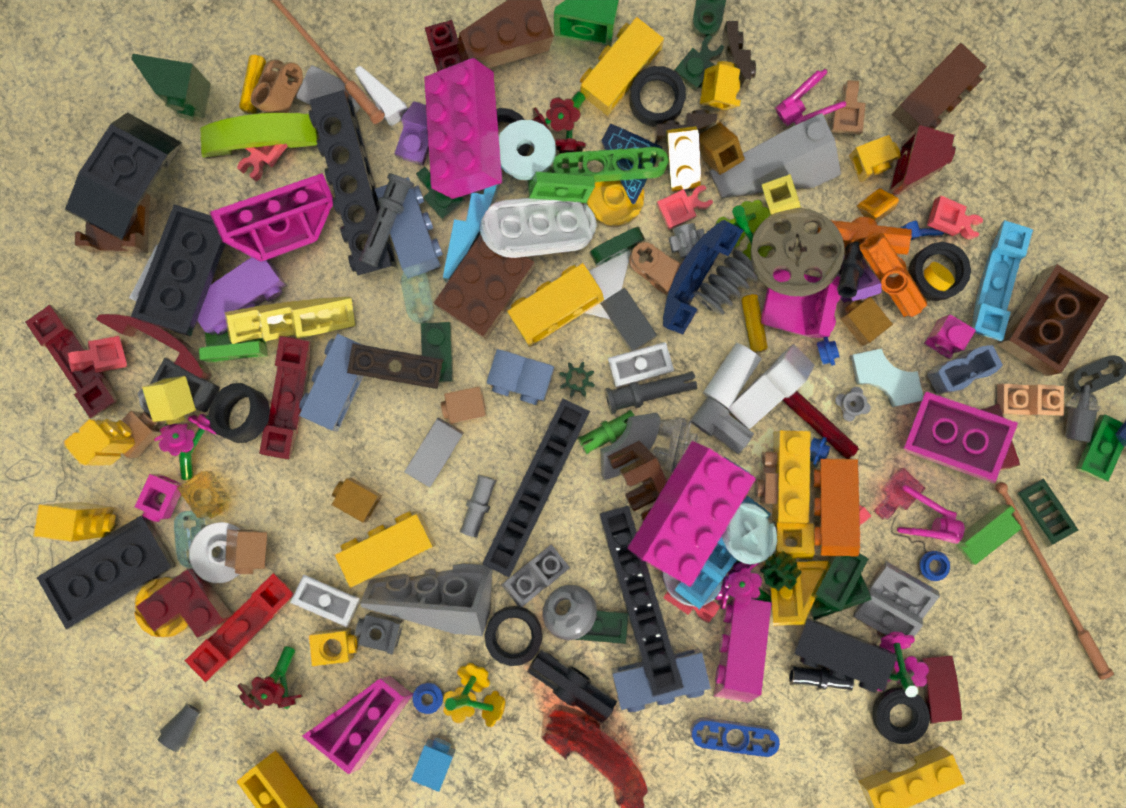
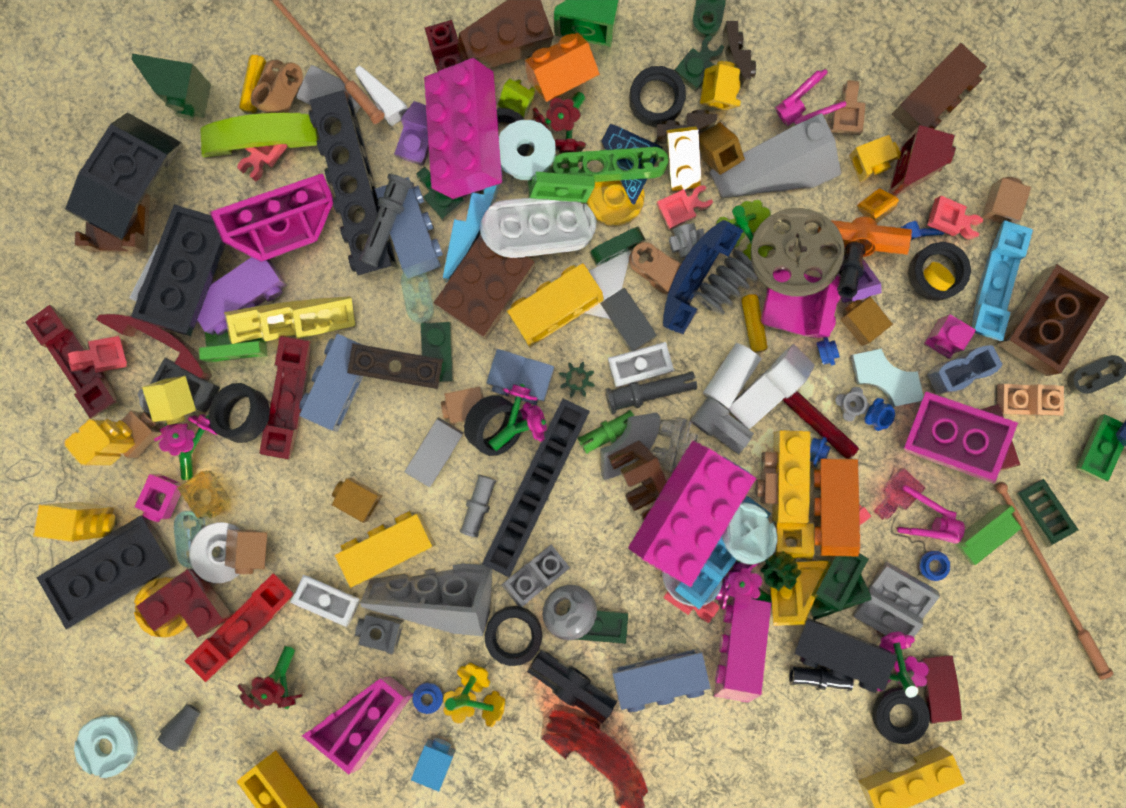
yellow brick [309,627,358,666] -> none
yellow brick [580,17,664,116] -> none
black brick [599,505,684,697] -> none
blue beam [690,717,780,757] -> none
light yellow brick [761,174,801,225] -> none
orange piece [859,233,927,317] -> none
dark grey piece [1065,385,1100,442] -> none
none -> light aqua tile [74,715,138,778]
none -> black tyre [464,395,523,456]
none -> plant [489,384,547,451]
none -> lime tile [498,78,535,118]
none -> orange slope [525,33,600,102]
none -> blue plate [865,398,895,431]
none -> medium nougat brick [982,177,1031,224]

